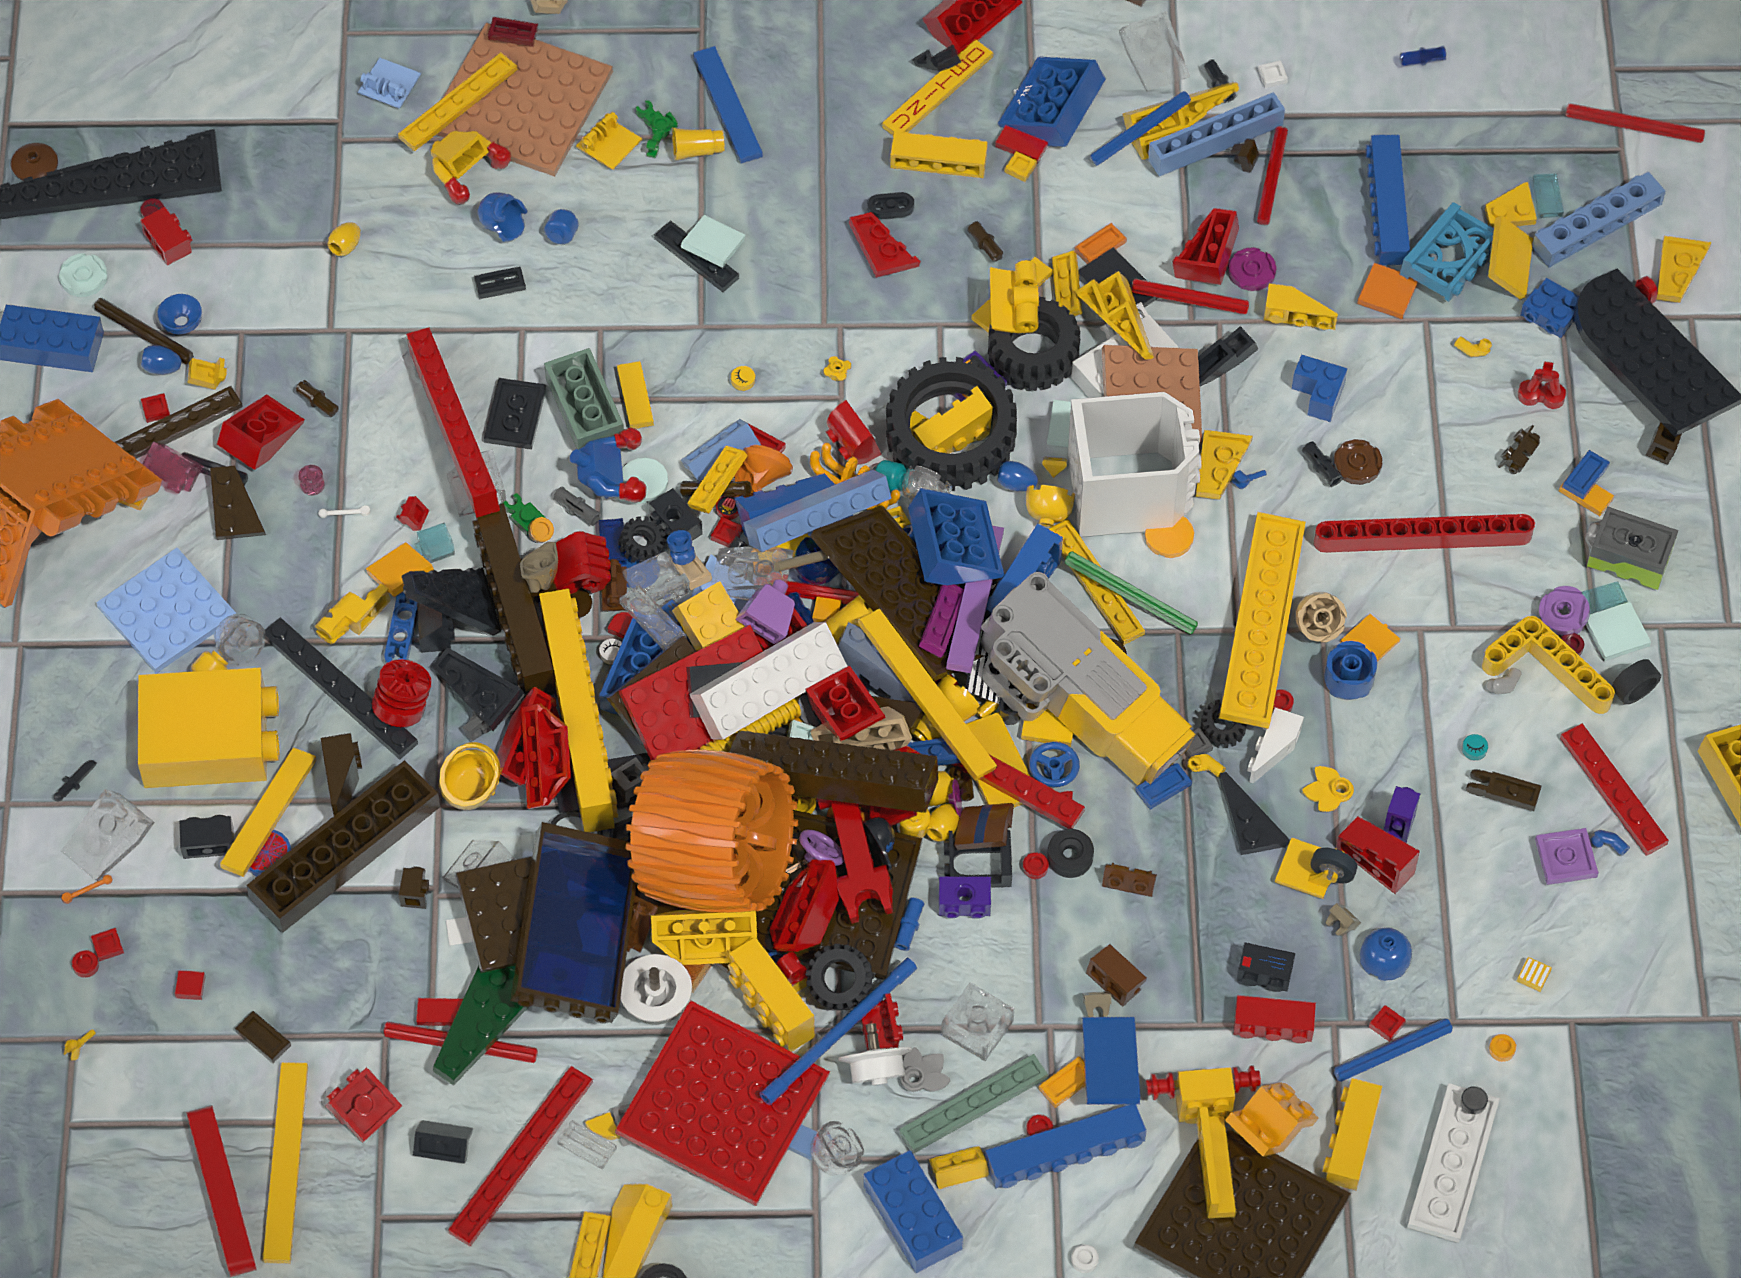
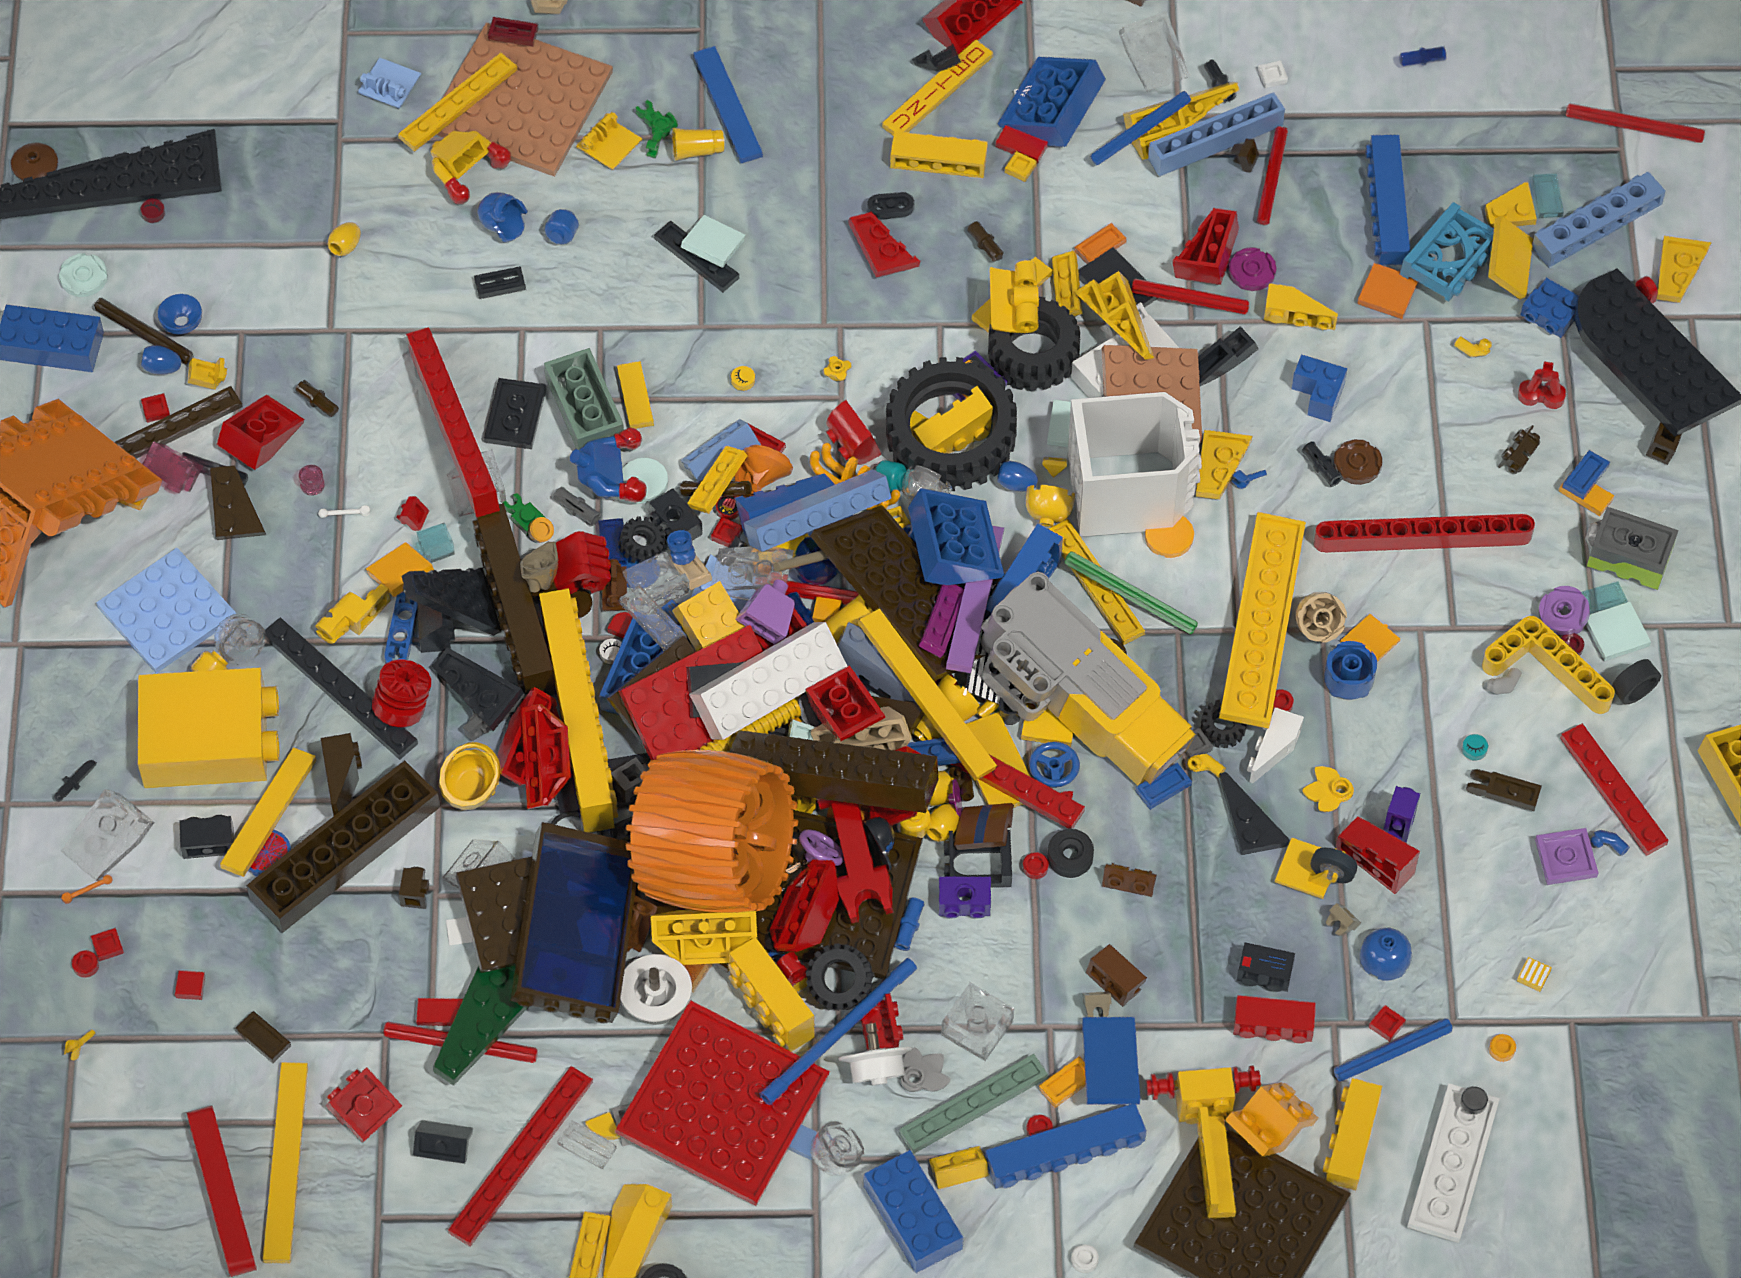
red brick [140,207,192,266] -> none

